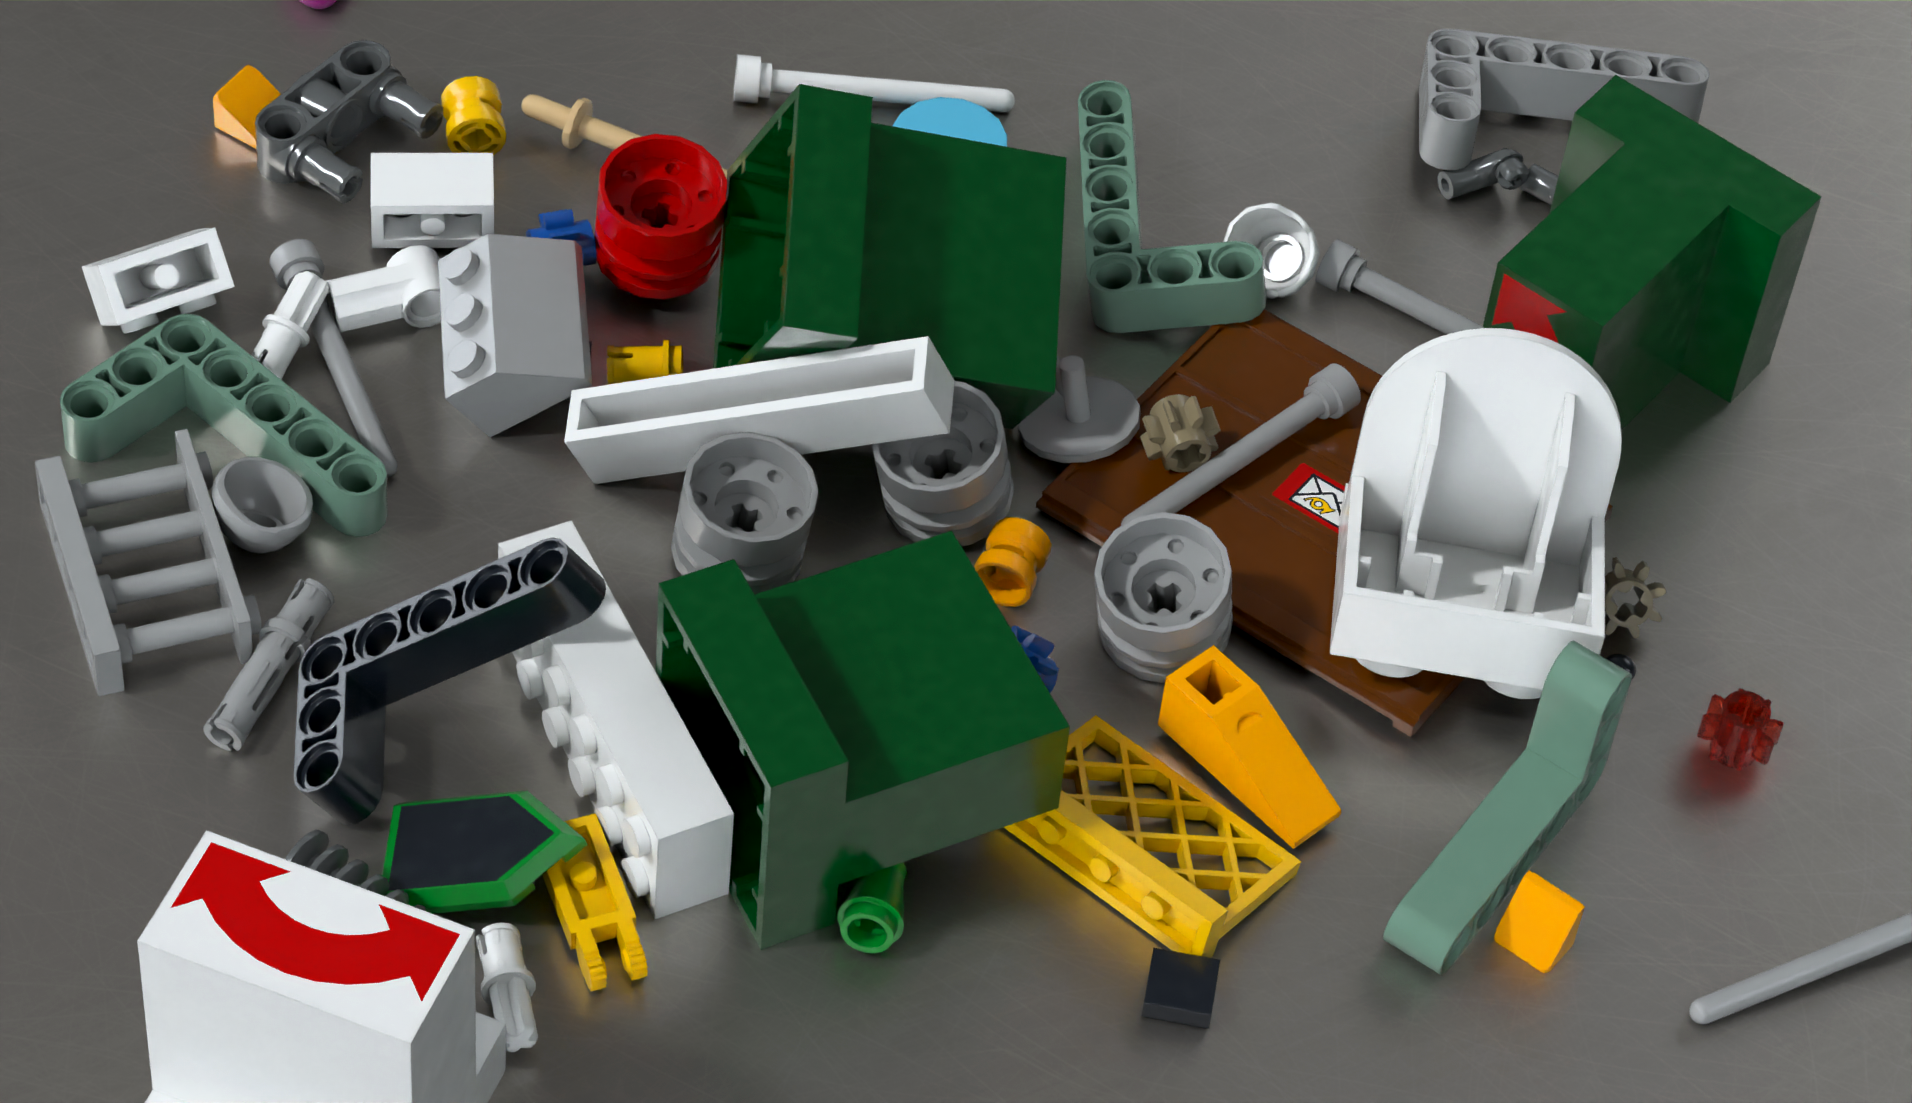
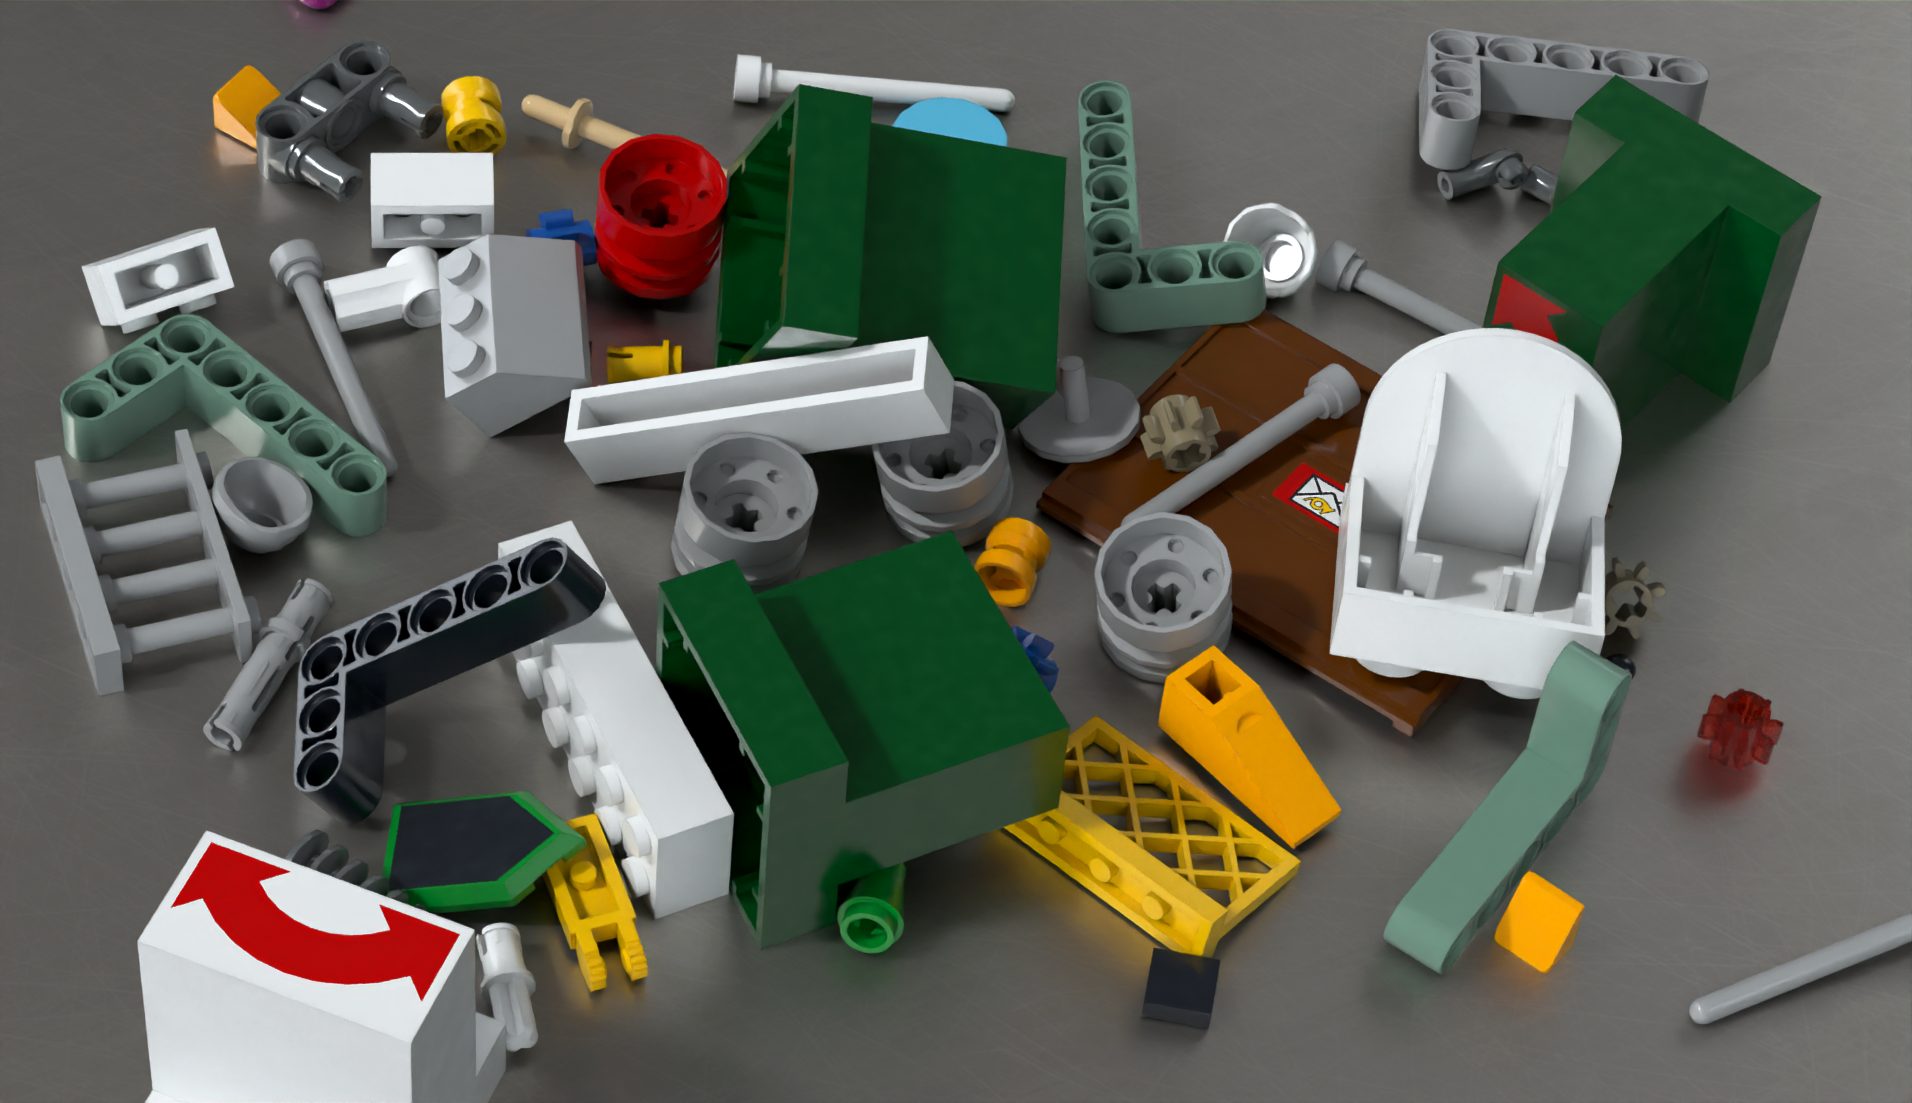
white axle [251,271,329,379] -> none

